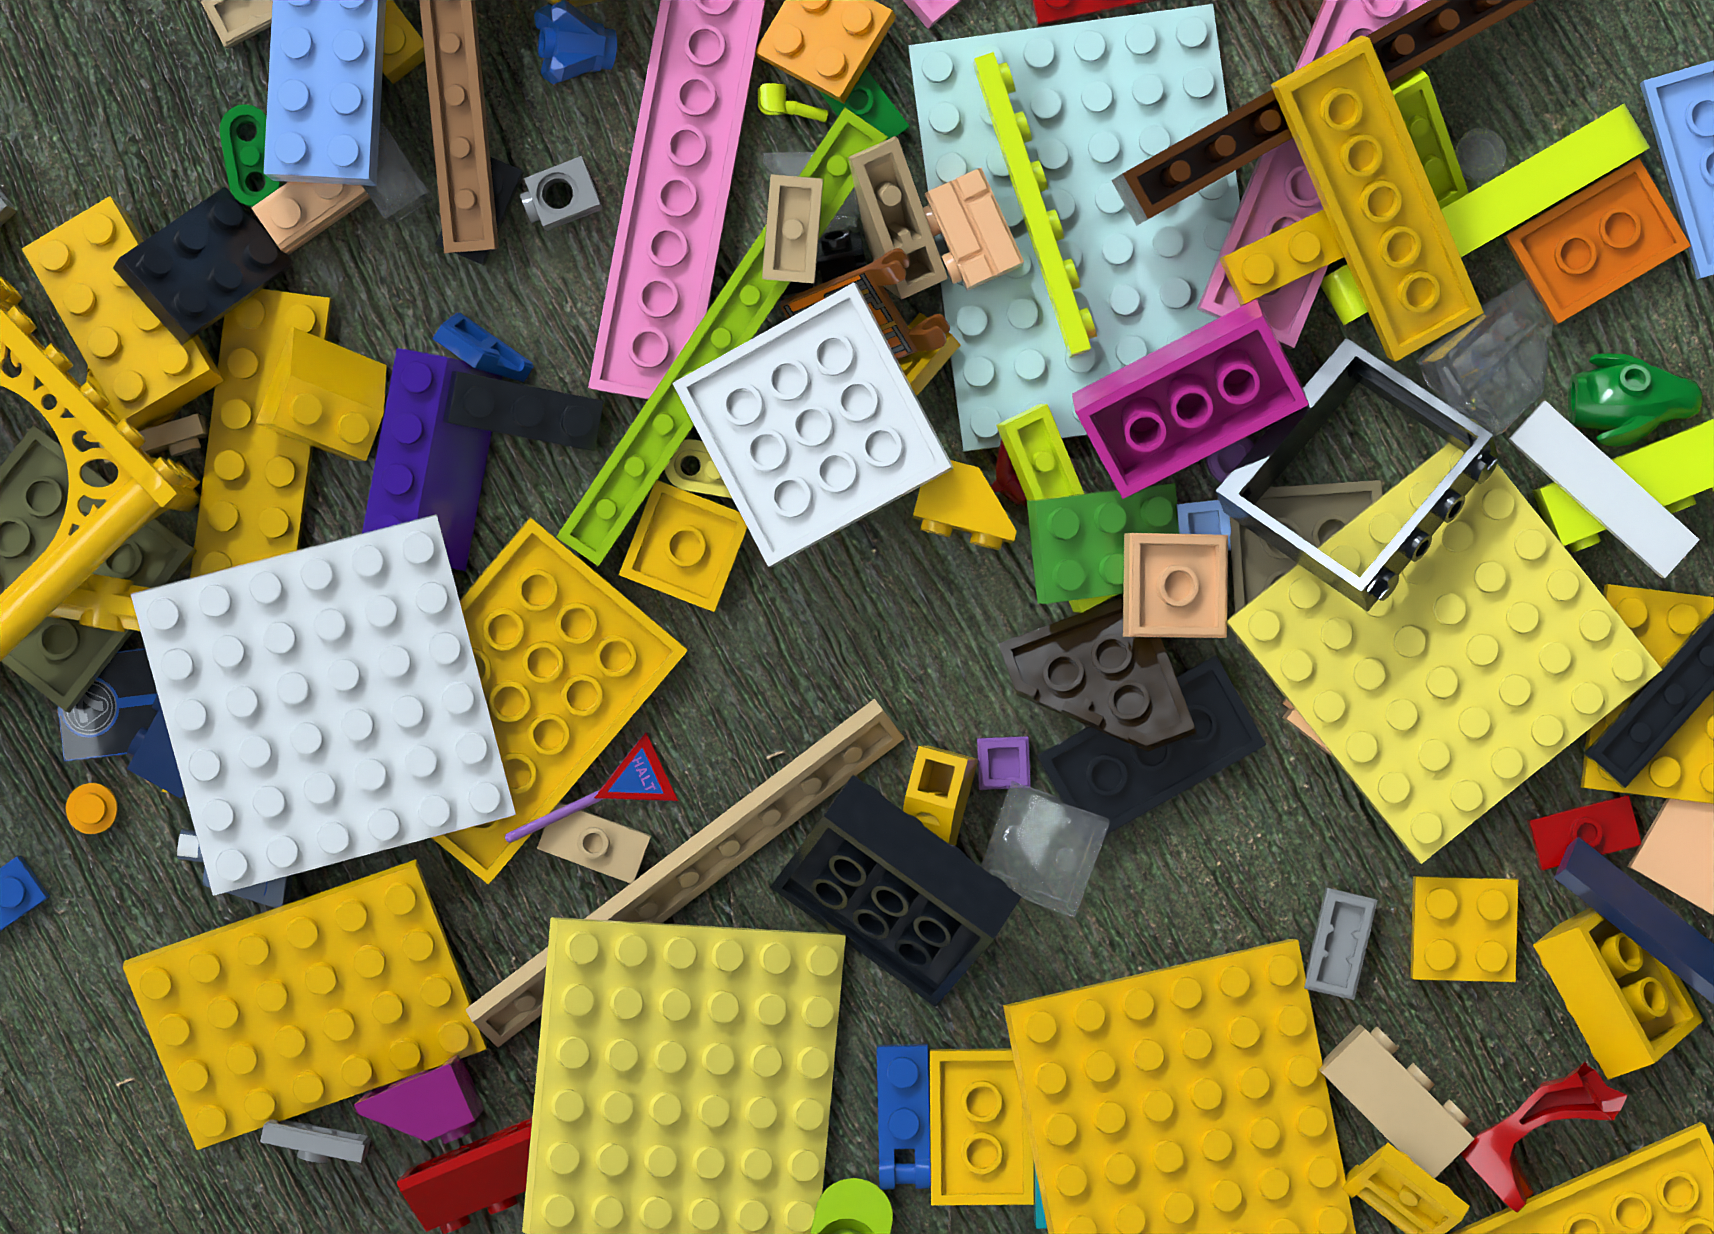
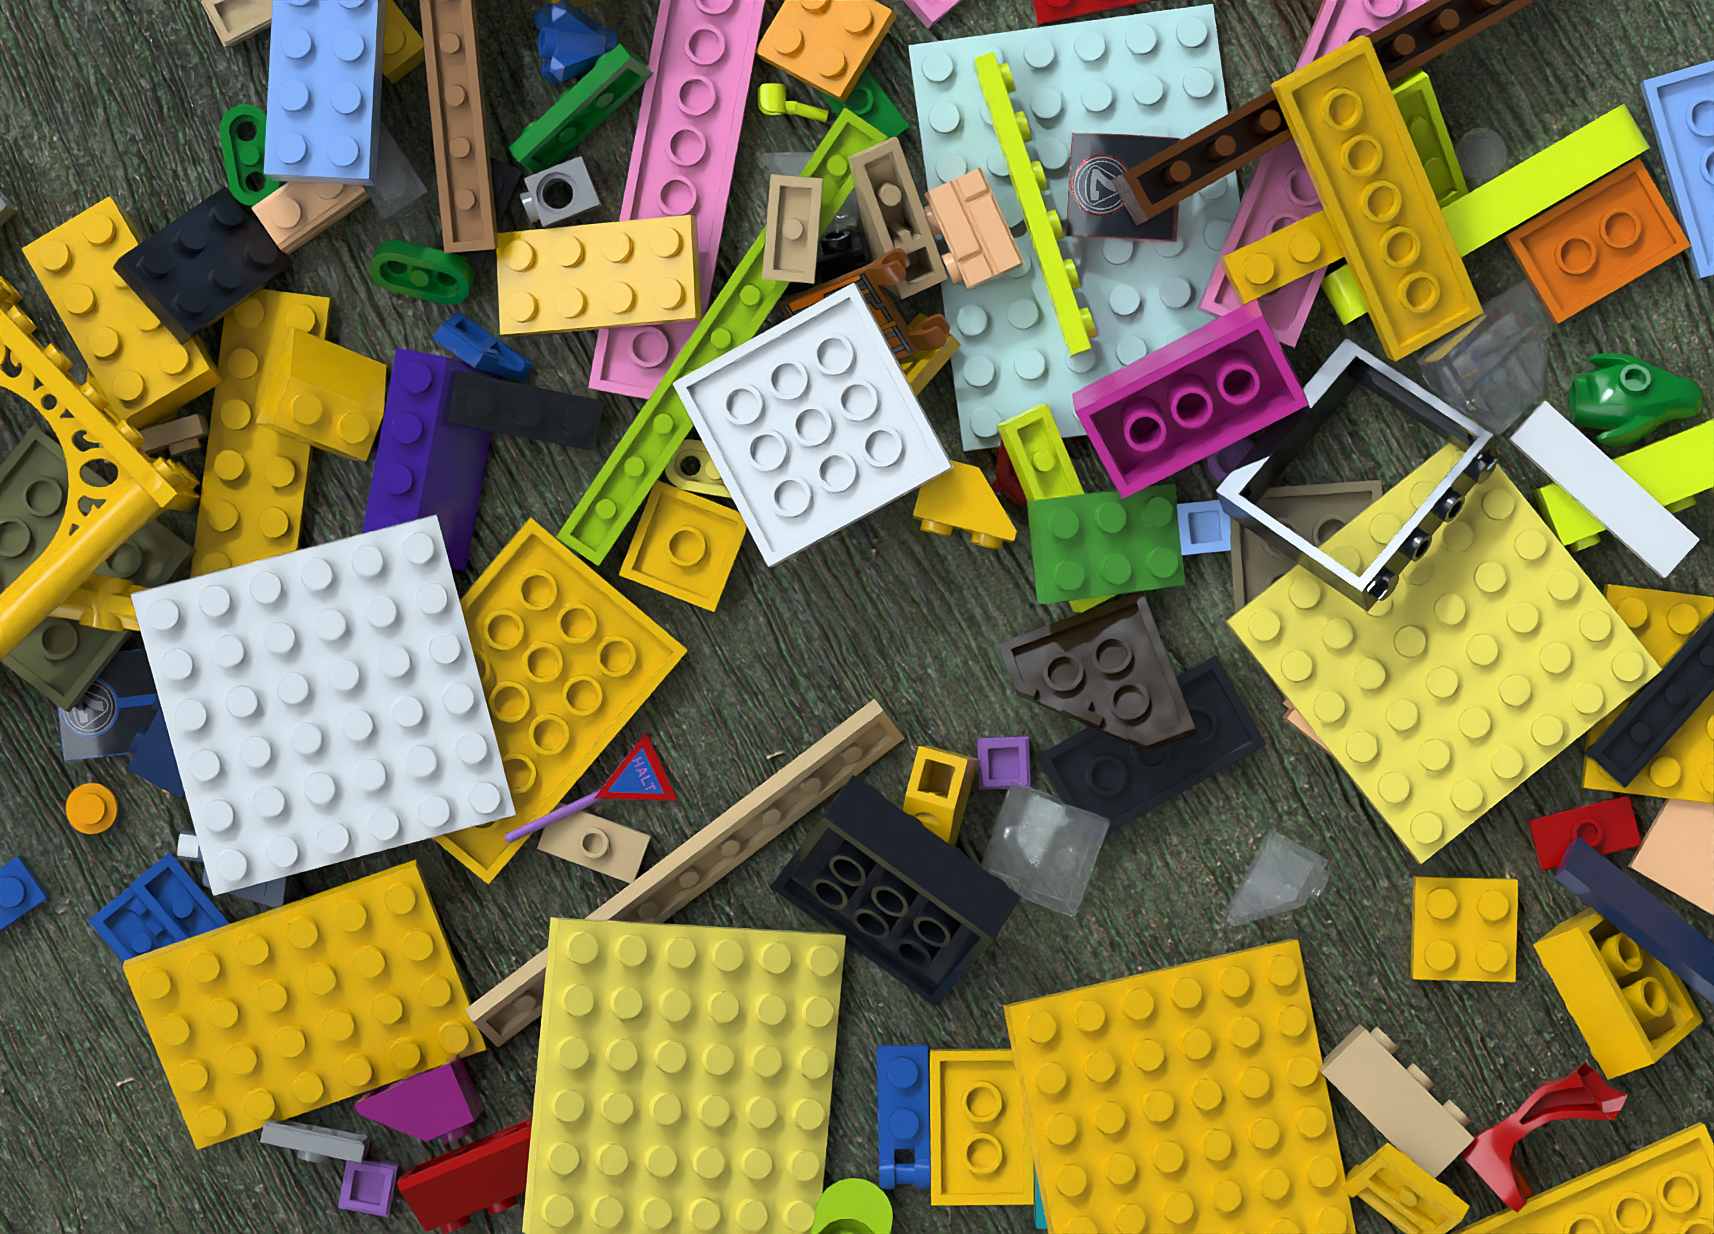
light nougat tile [1123,533,1228,638] -> none
light grey plate [1304,887,1378,1000] -> none
none -> blue slope [88,852,230,964]
none -> medium lavender tile [338,1158,400,1217]
none -> green plate [370,240,474,305]
none -> yellow plate [496,215,702,337]
none -> green plate [508,43,654,173]
none -> black slope [1066,133,1183,243]
none -> clear slope [1221,828,1330,927]

